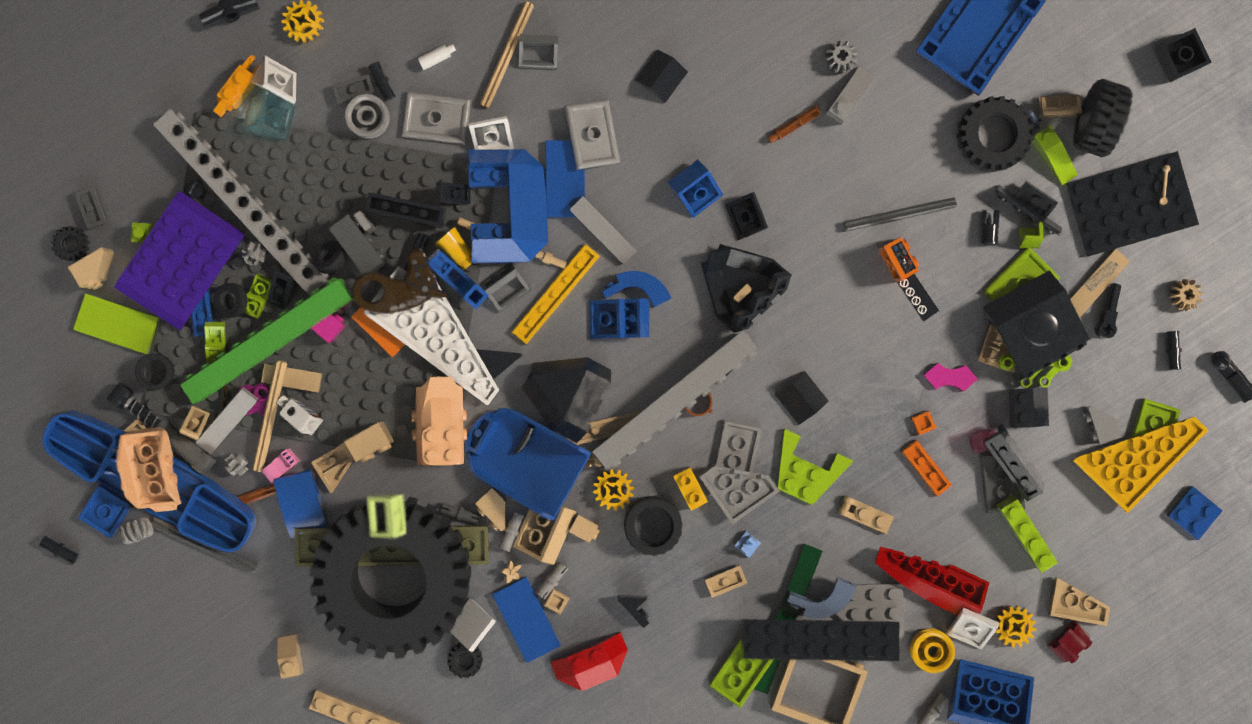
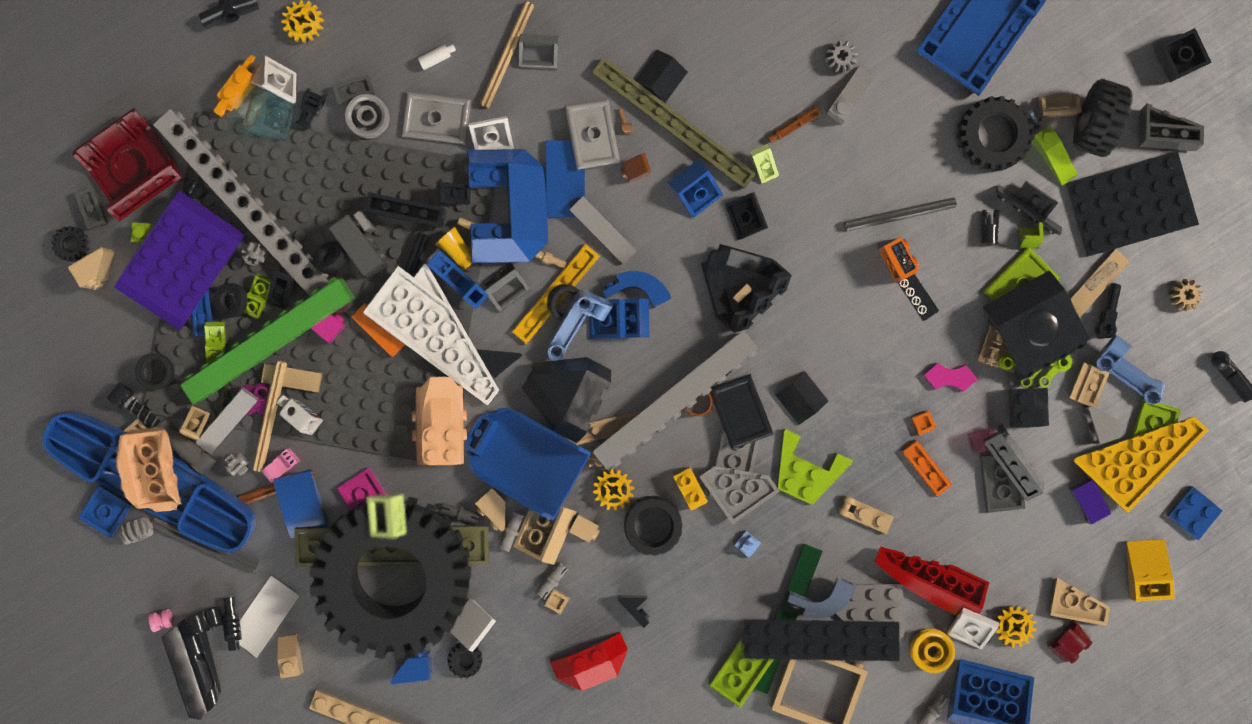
black pin [39,535,80,565] -> none
lime tile [73,293,159,354] -> none
tan wing [311,442,354,493] -> none
tan brick [344,422,395,463] -> none
dark brown animal [352,248,447,313] -> none
black pin [368,61,396,102] -> none
blue tile [492,577,561,663] -> none
tan plant [501,560,521,584] -> none
black helmet [514,425,535,455] -> none
tan plate [704,565,747,598] -> none
lime brick [996,495,1058,573] -> none
tan hinge [1159,165,1170,205] -> none
black pin [1166,331,1182,370] -> none
none -> dark red panel [72,108,182,222]
none -> bright pink wheel [148,609,174,632]
none -> black panel [161,606,223,720]
none -> black hinge [222,597,242,651]
none -> white sticker [239,576,299,658]
none -> black connector [295,88,327,130]
none -> dark pink tile [336,468,387,509]
none -> blue slope [390,649,434,685]
none -> medium blue piece [546,290,613,361]
none -> black tyre [547,284,586,321]
none -> olive plate [592,57,756,189]
none -> medium nougat hand [618,108,632,134]
none -> dark orange slope [620,153,651,183]
none -> black piece [710,374,774,450]
none -> yellowish green slope [750,144,779,184]
none -> tan plate [1068,362,1110,408]
none -> dark purple panel [1069,479,1112,525]
none -> medium blue piece [1097,335,1165,404]
none -> yellow slope [1126,539,1175,601]
none -> dark grey wedge [1139,103,1204,151]

